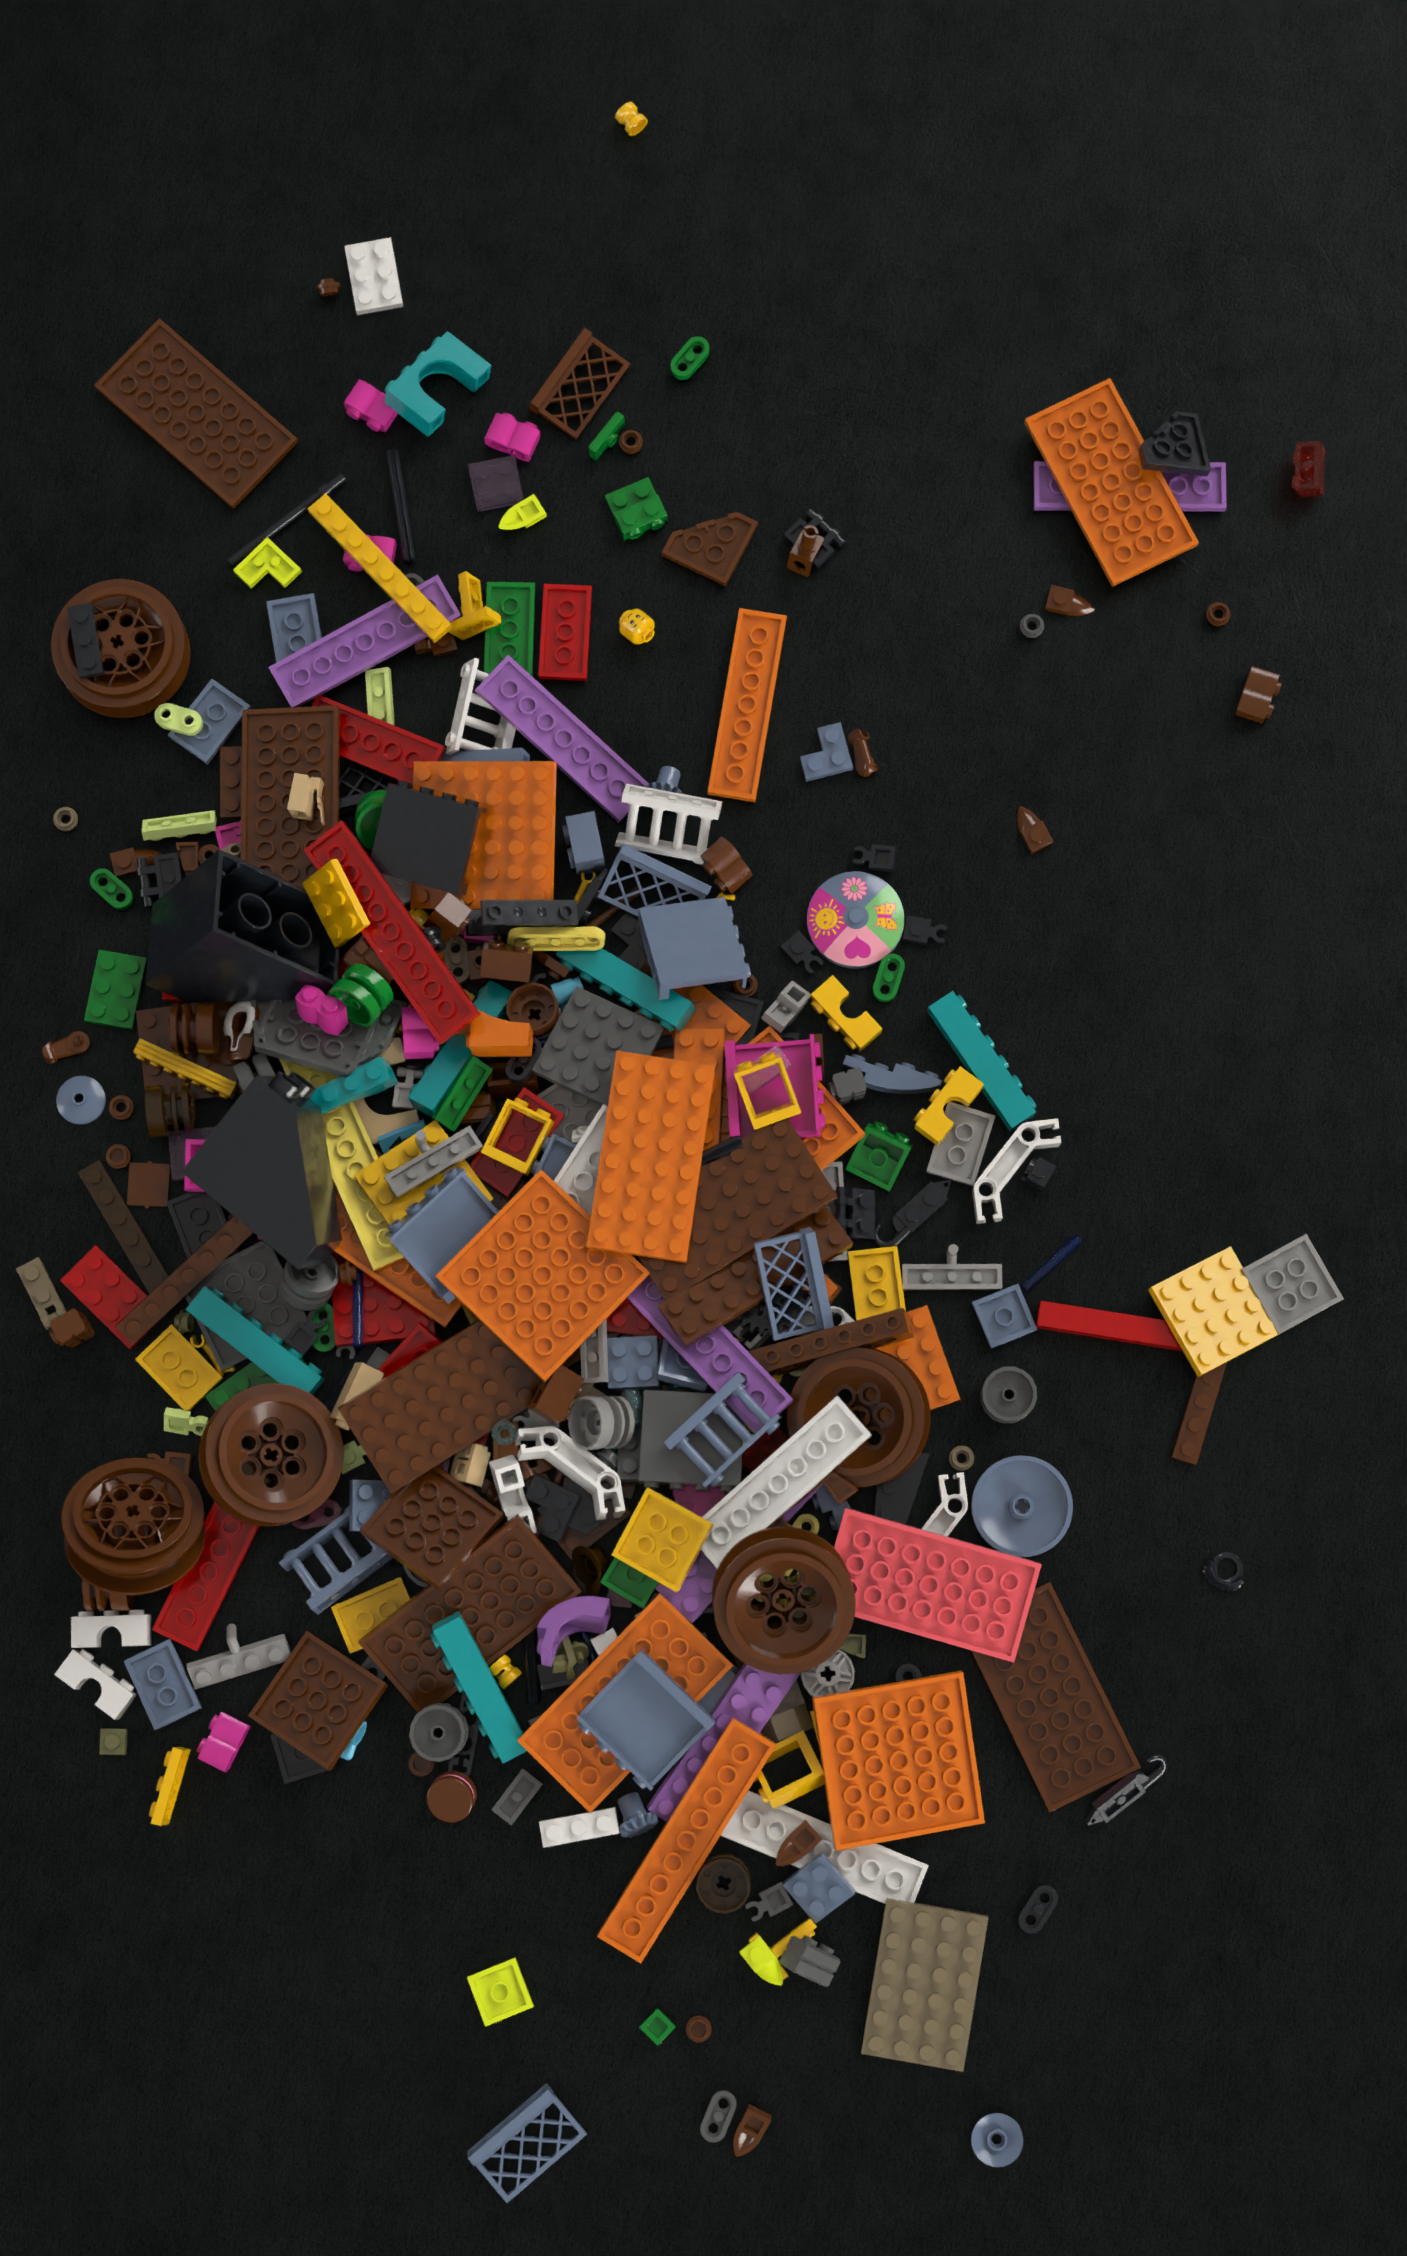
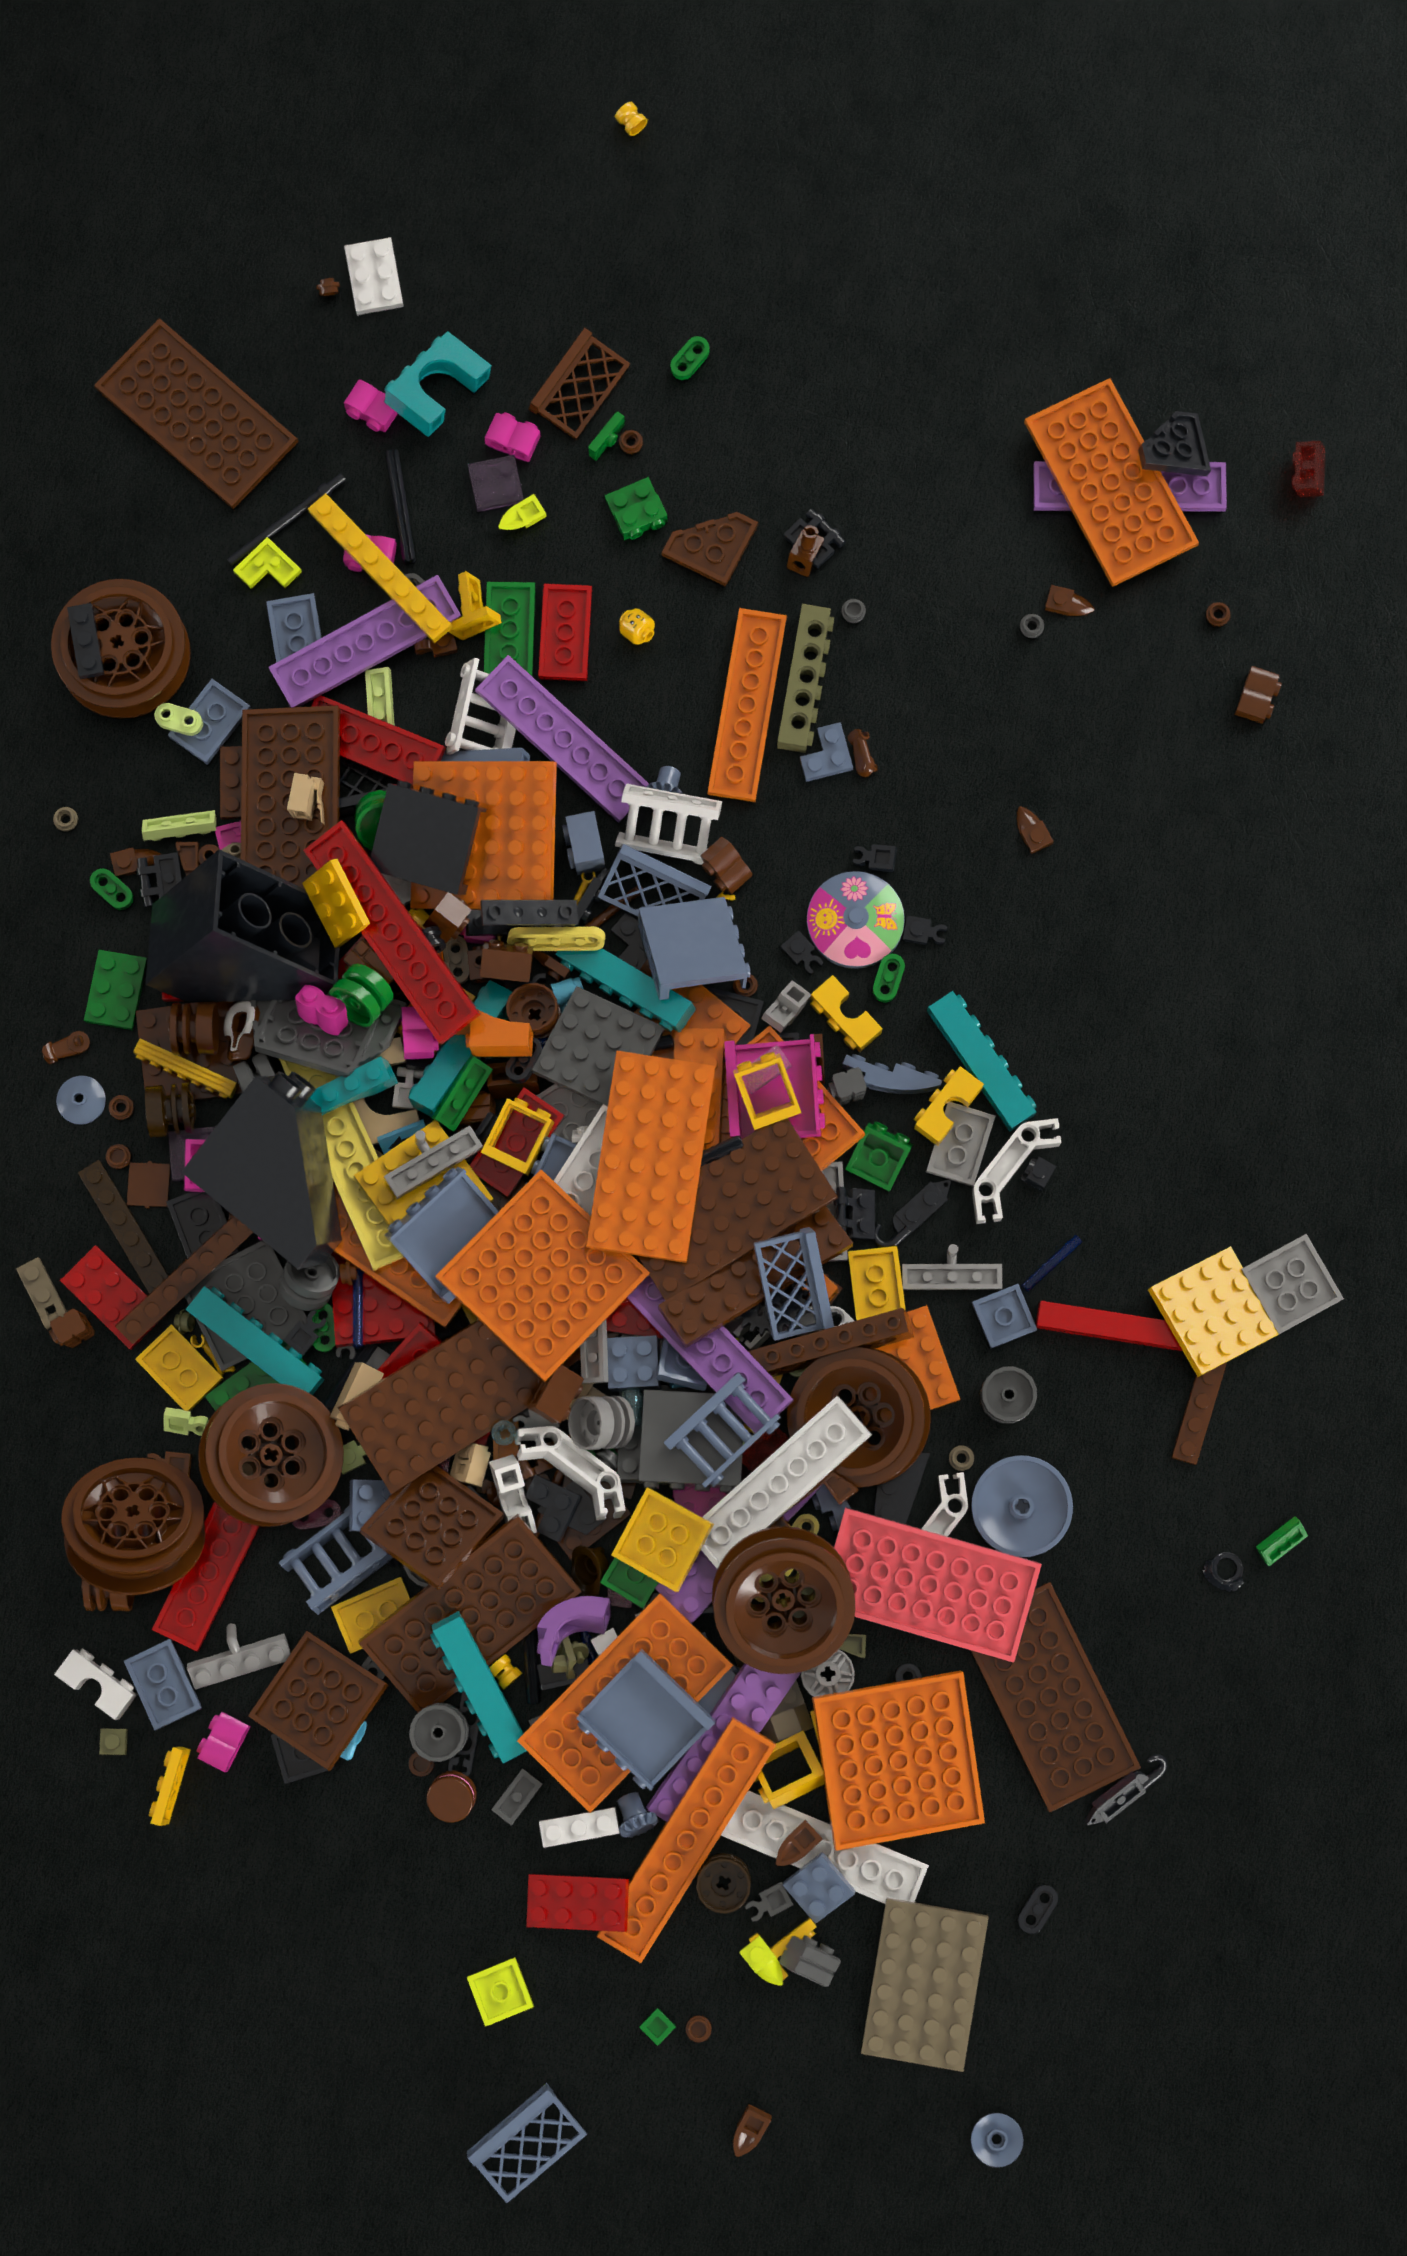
white arch [71,1610,151,1648] -> none
dark grey plate [700,2090,736,2143] -> none
none -> red plate [527,1874,629,1932]
none -> olive brick [777,604,834,753]
none -> dark grey plate [842,599,866,623]
none -> green plate [1256,1516,1308,1566]

